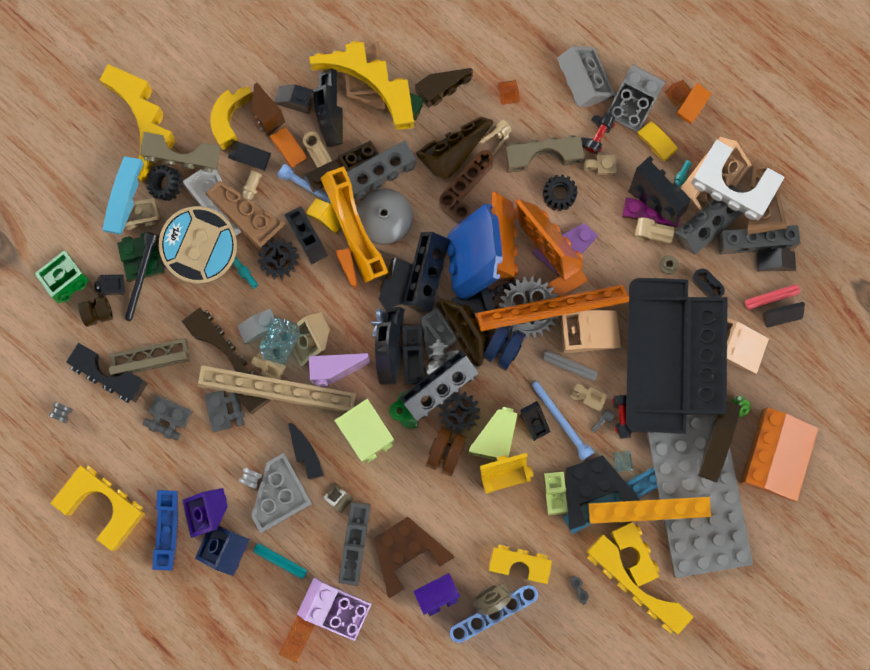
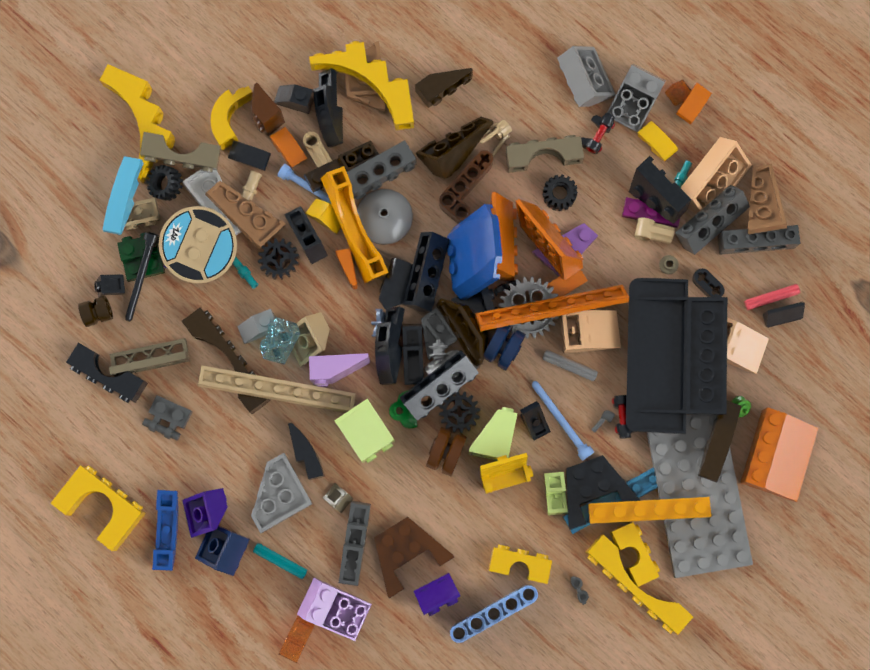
green plate [34,250,89,304] -> none
dark grey wheel [48,402,73,423] -> none
dark grey plate [204,391,245,433] -> none
light grey wheel [238,467,262,489] -> none
tan plate [251,352,286,380] -> none
dark green slope [410,93,423,120] -> none
dark tan tile [473,584,512,615] -> none
clear orange slope [498,80,519,105] -> none
tan plate [570,384,607,411] -> none
tan plate [583,155,617,176] -> none
clear light blue tile [613,451,633,472] -> none
white arch [691,139,785,221] -> none
black slope [756,248,796,272] -> none

